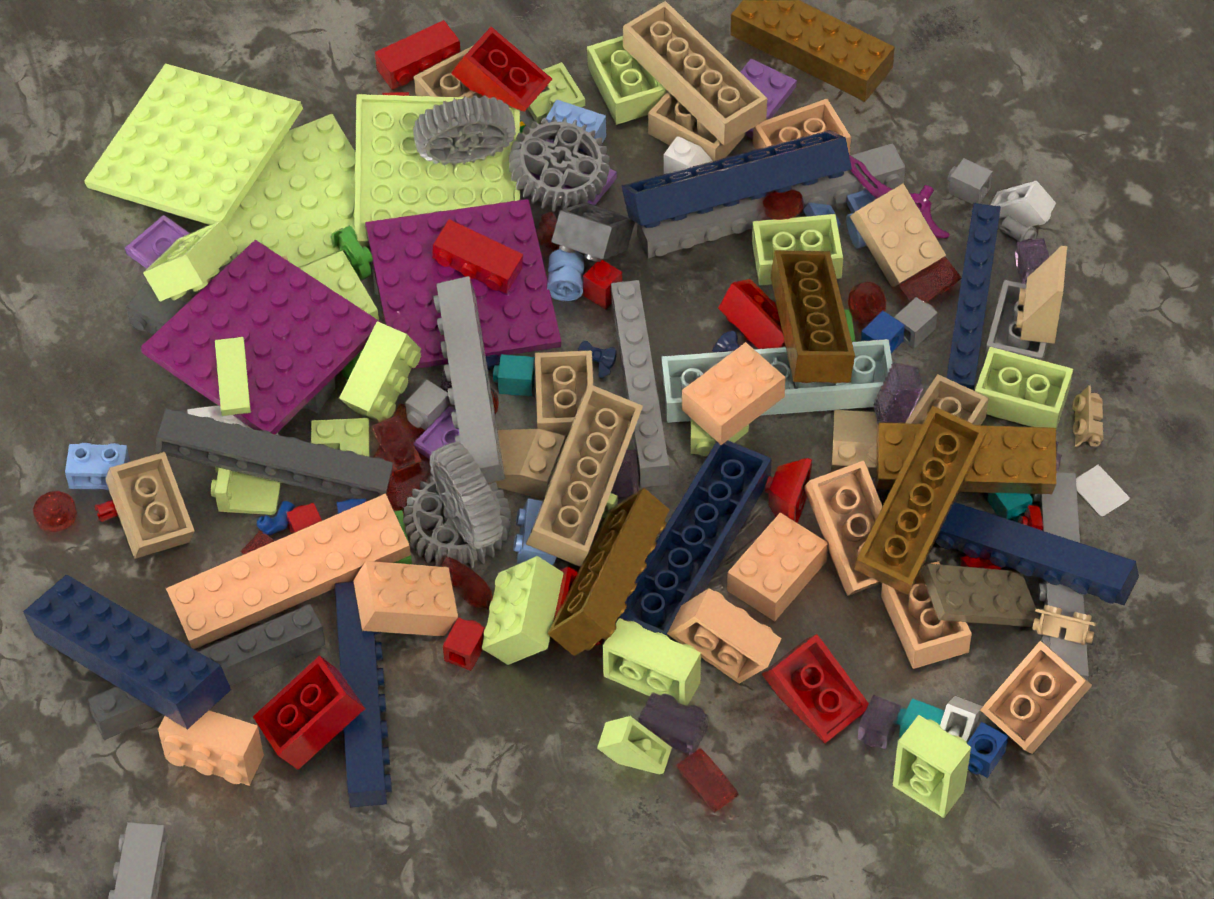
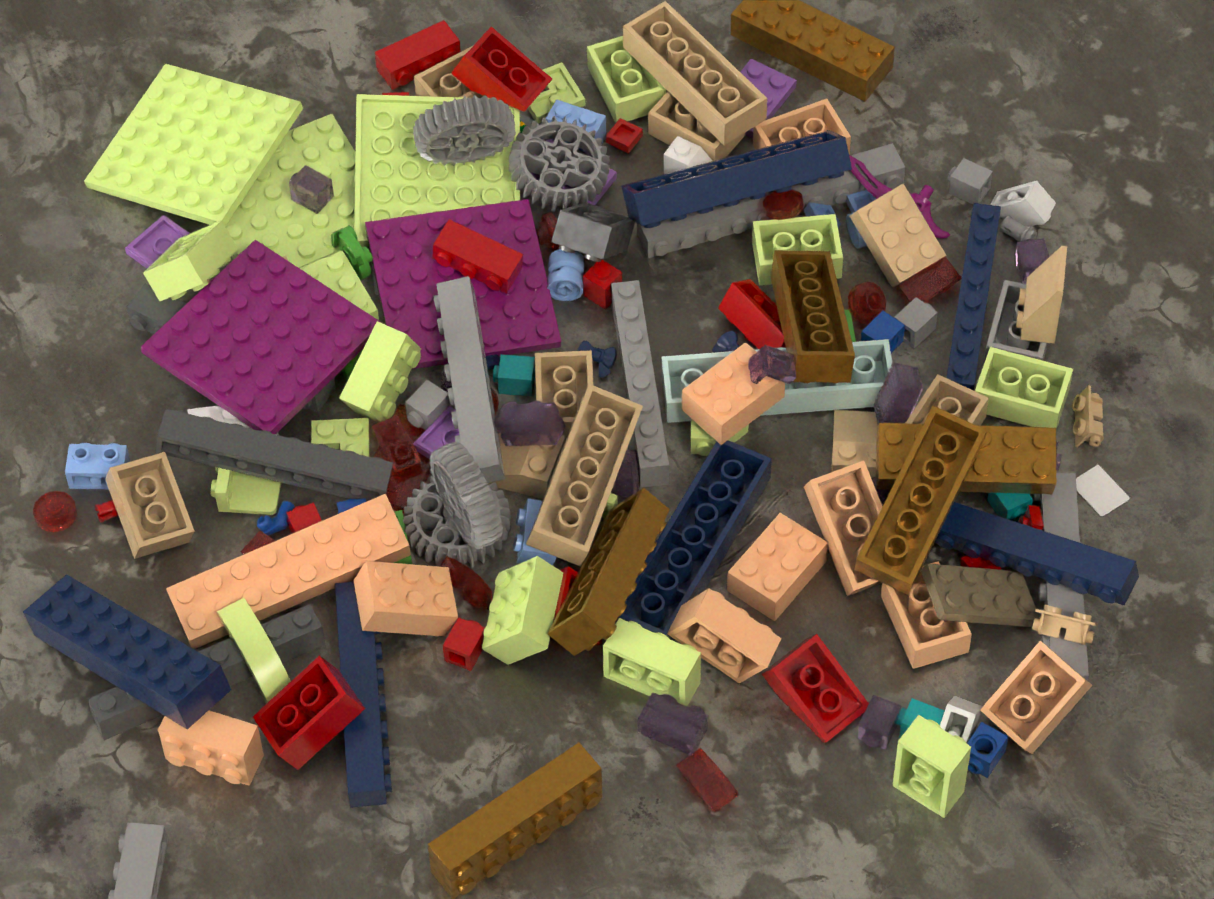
yellowish green tile [215,337,251,416] -> none
yellowish green slope [597,716,672,774] -> none
red slope [765,458,812,523] -> none
none -> yellowish green slope [217,598,291,704]
none -> brick [289,165,334,214]
none -> pearl gold brick [428,742,603,899]
none -> brick [494,401,566,446]
none -> red plate [606,118,643,154]
none -> bracket [748,345,796,384]

